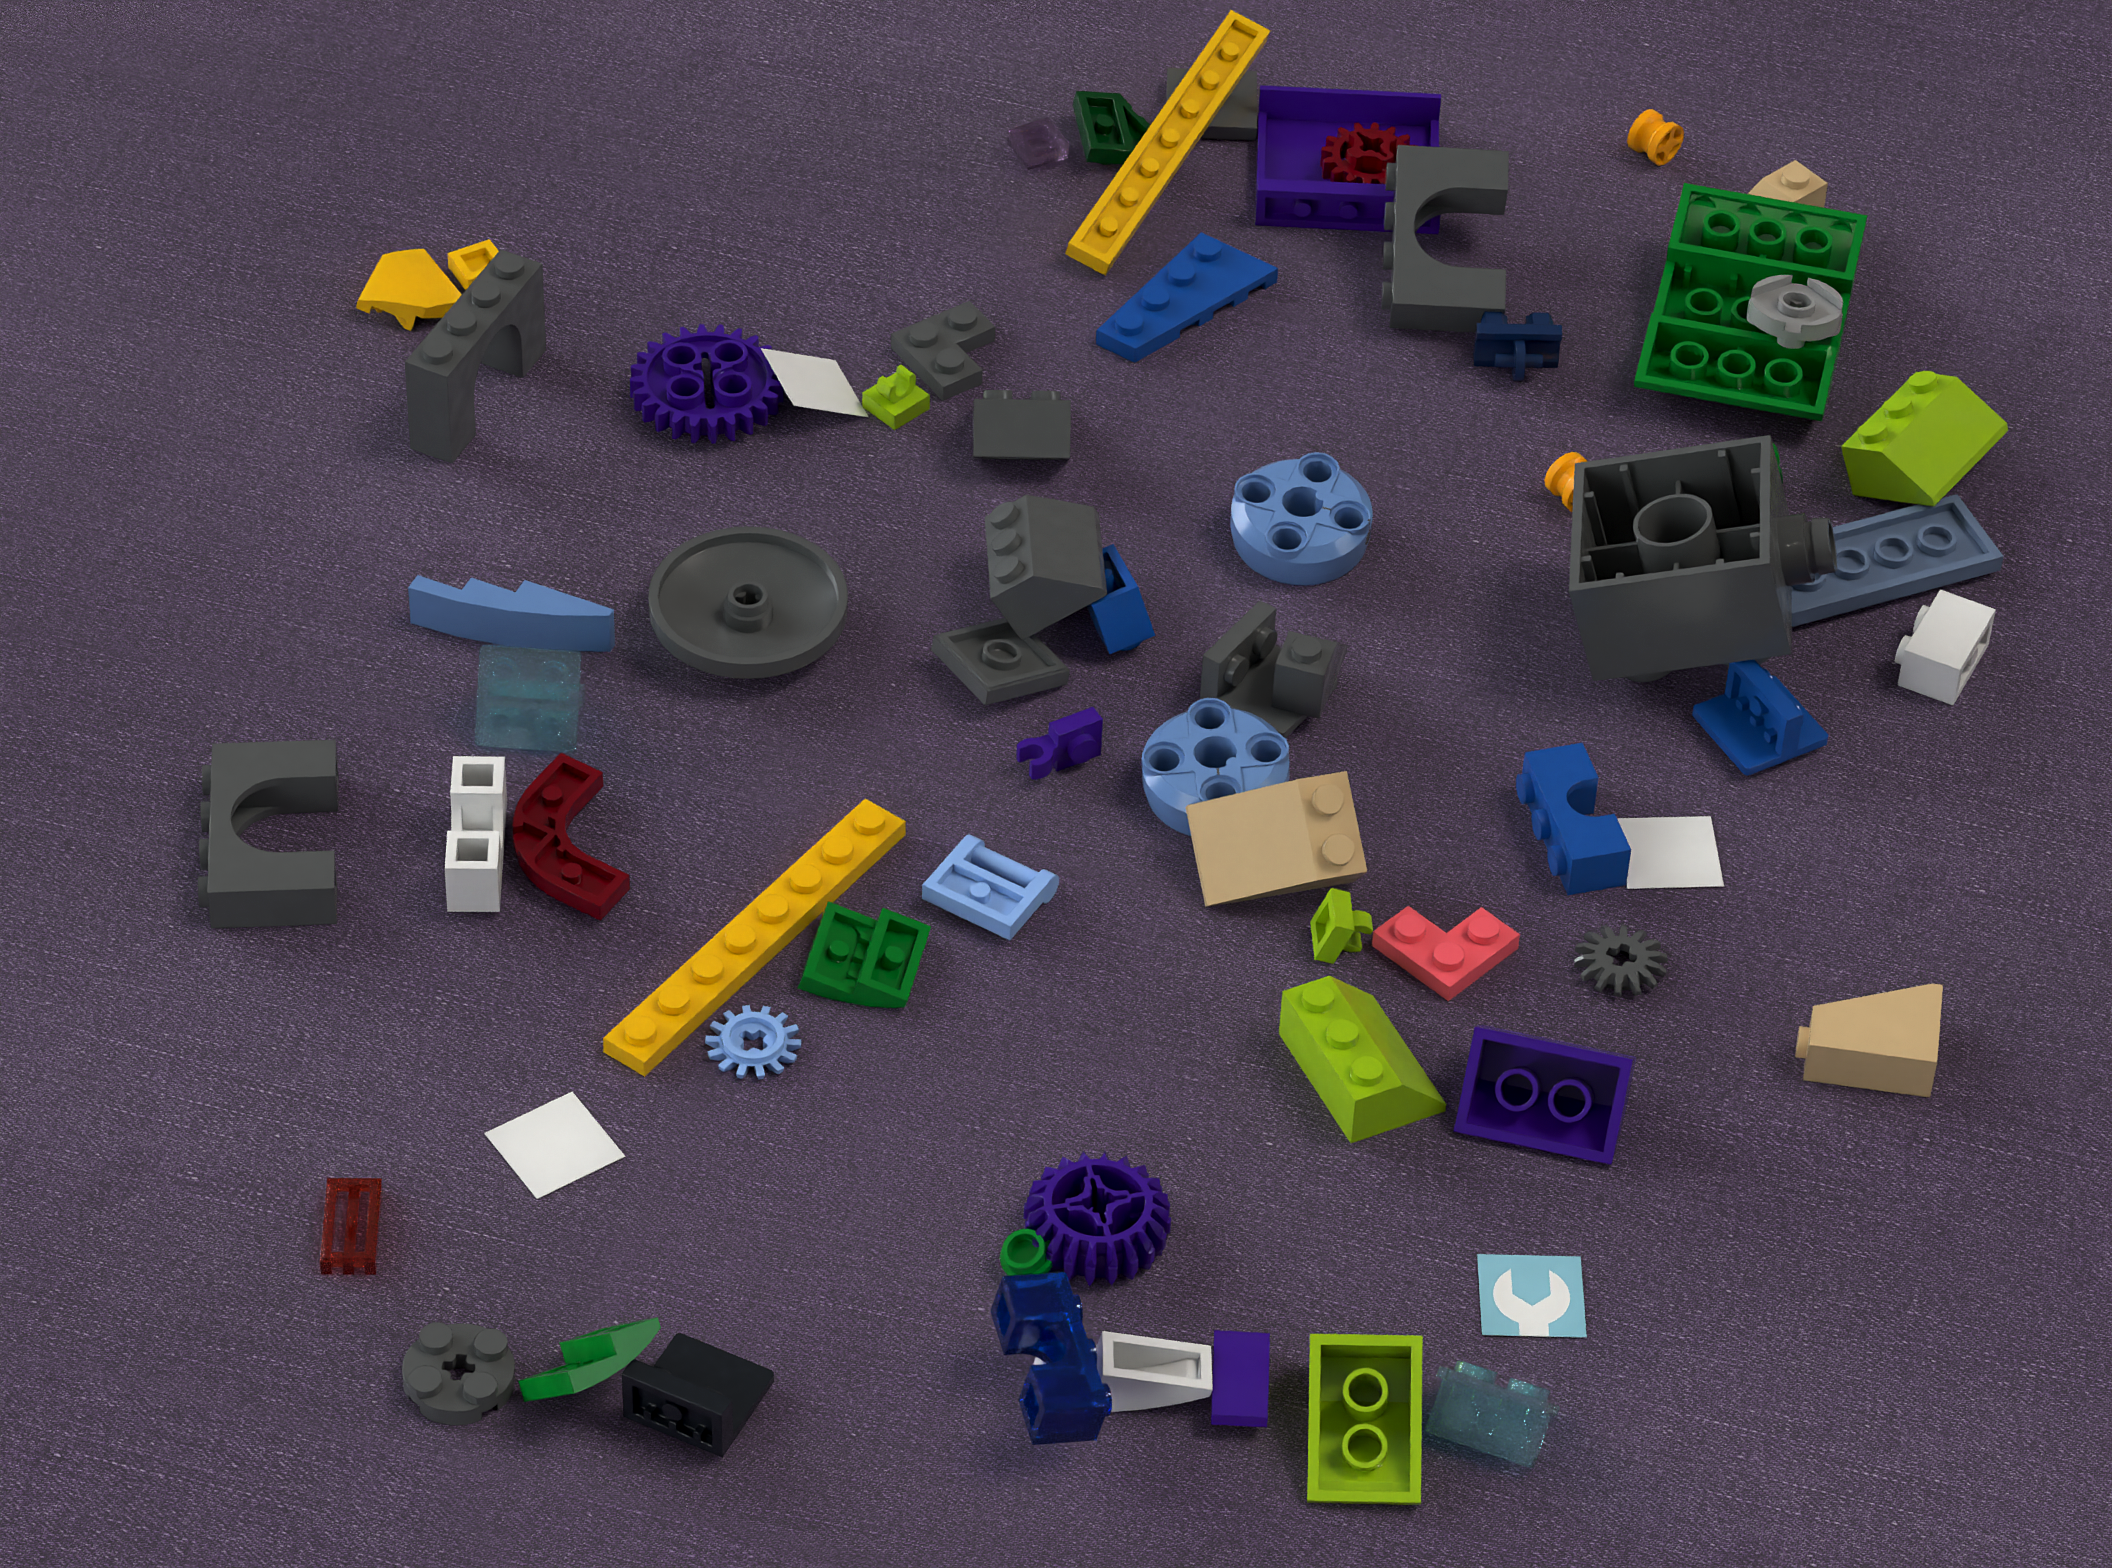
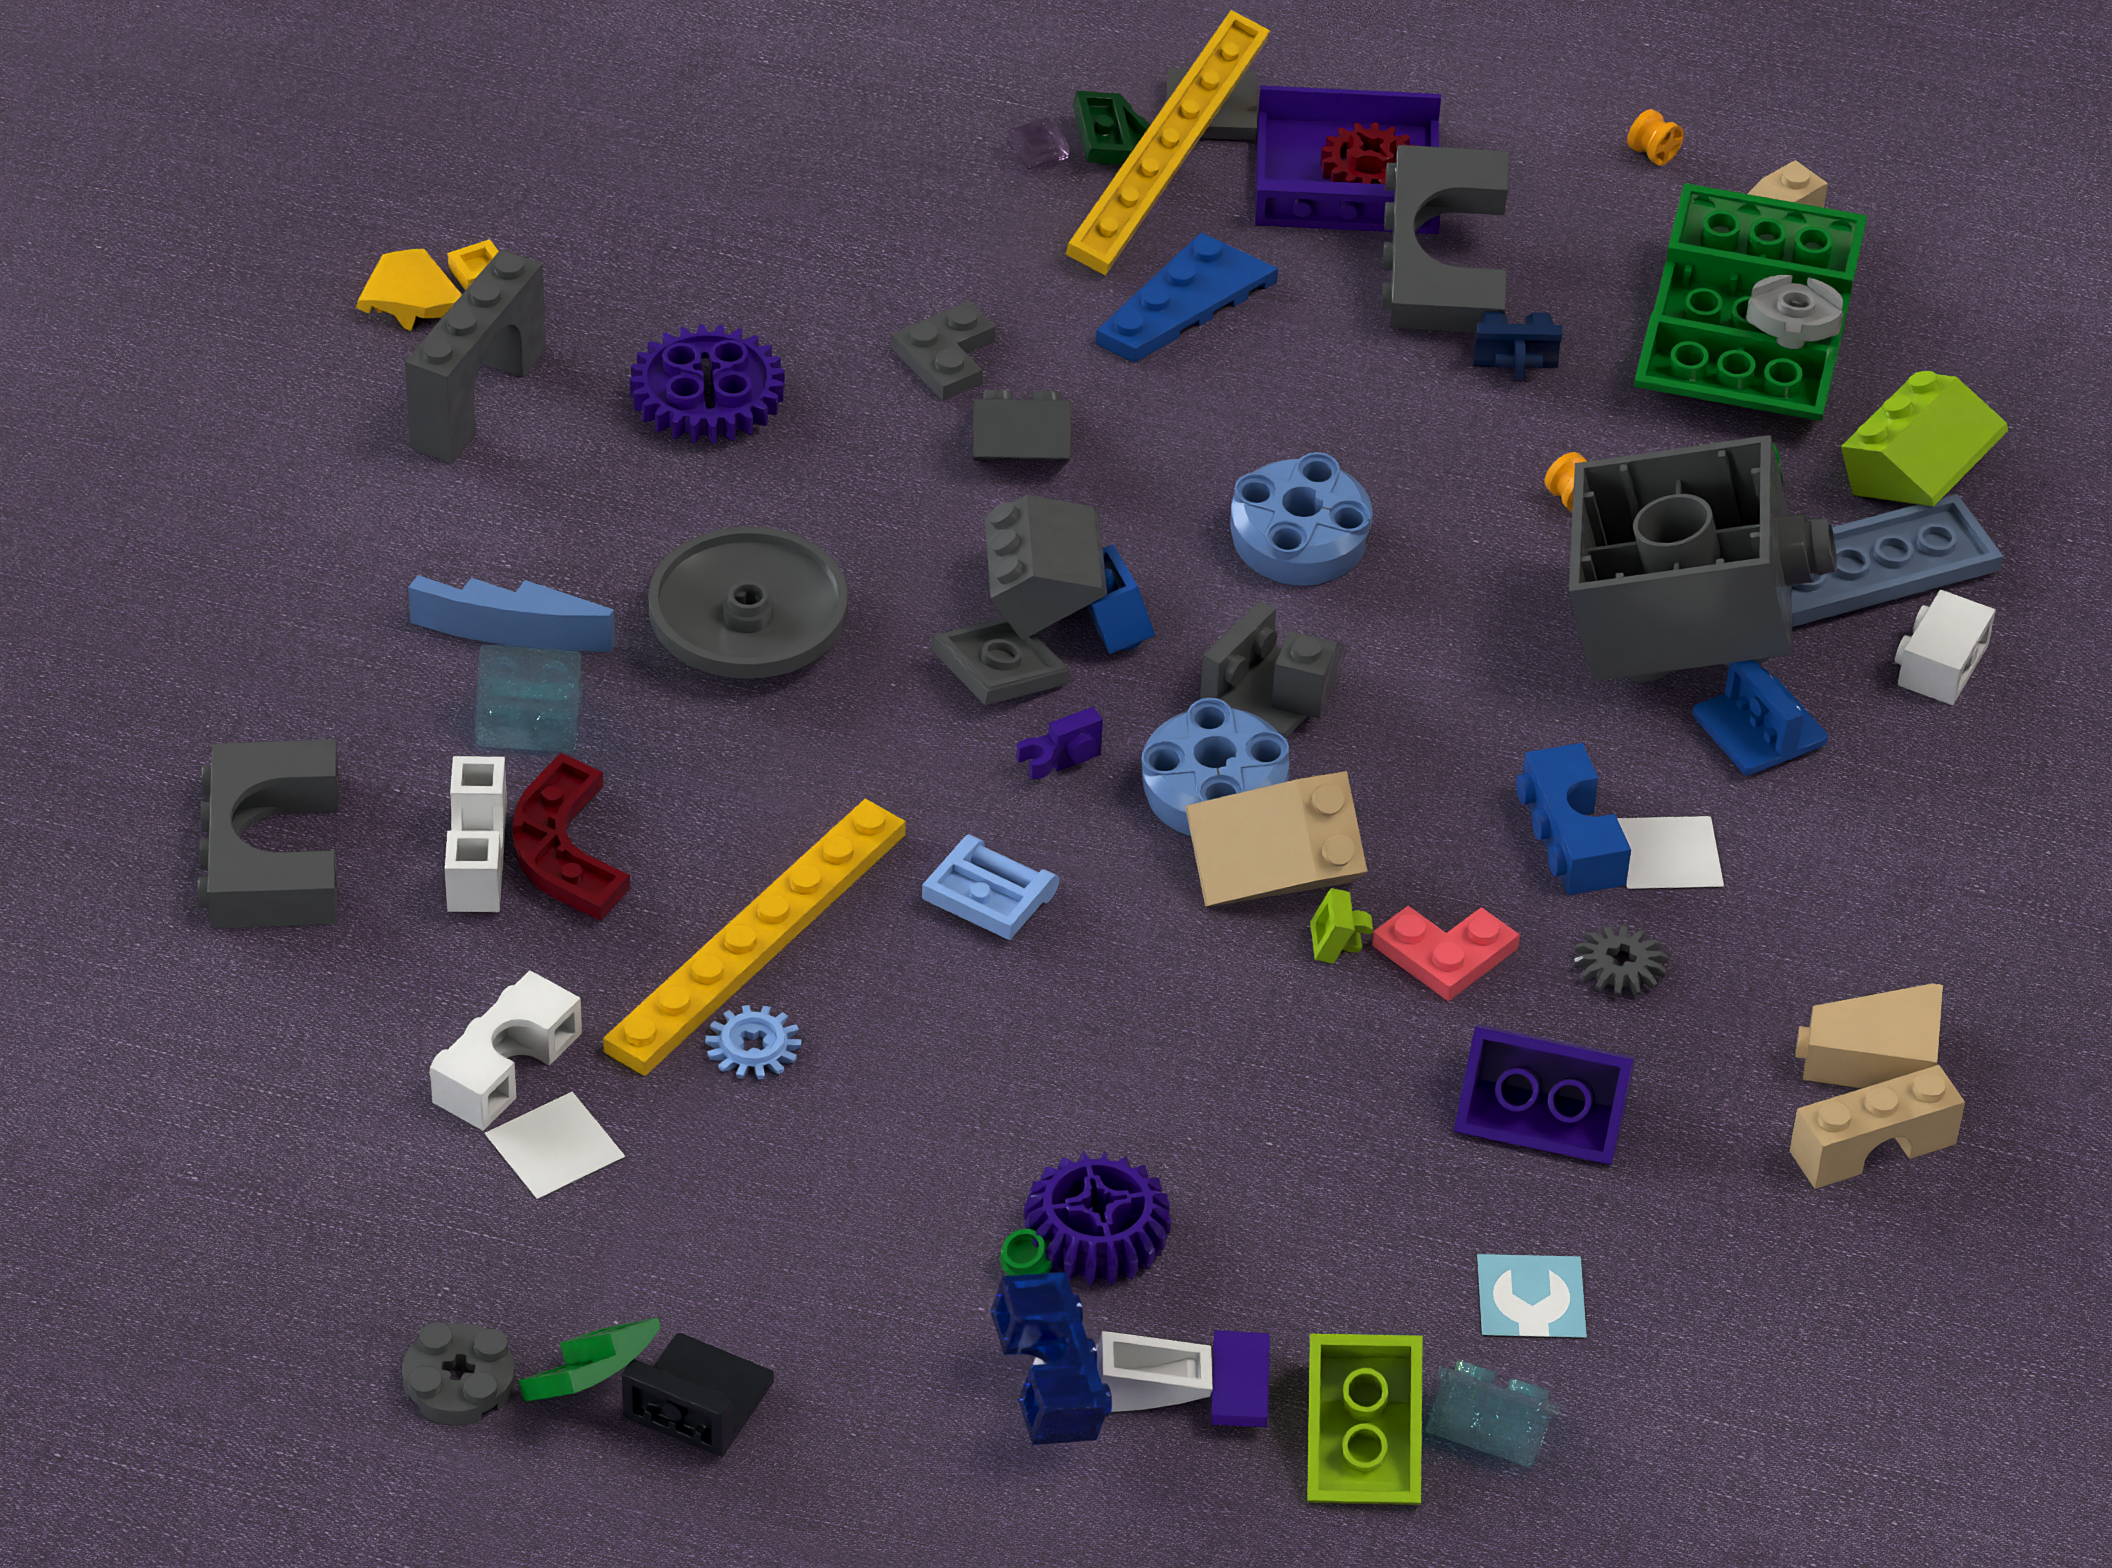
clear red tile [320,1178,383,1275] -> none
white sticker [761,348,868,417] -> none
green slope [798,901,931,1008] -> none
lime tile [862,365,930,431] -> none
lime slope [1279,976,1446,1143] -> none
none -> white arch [429,970,582,1131]
none -> tan arch [1790,1065,1965,1189]

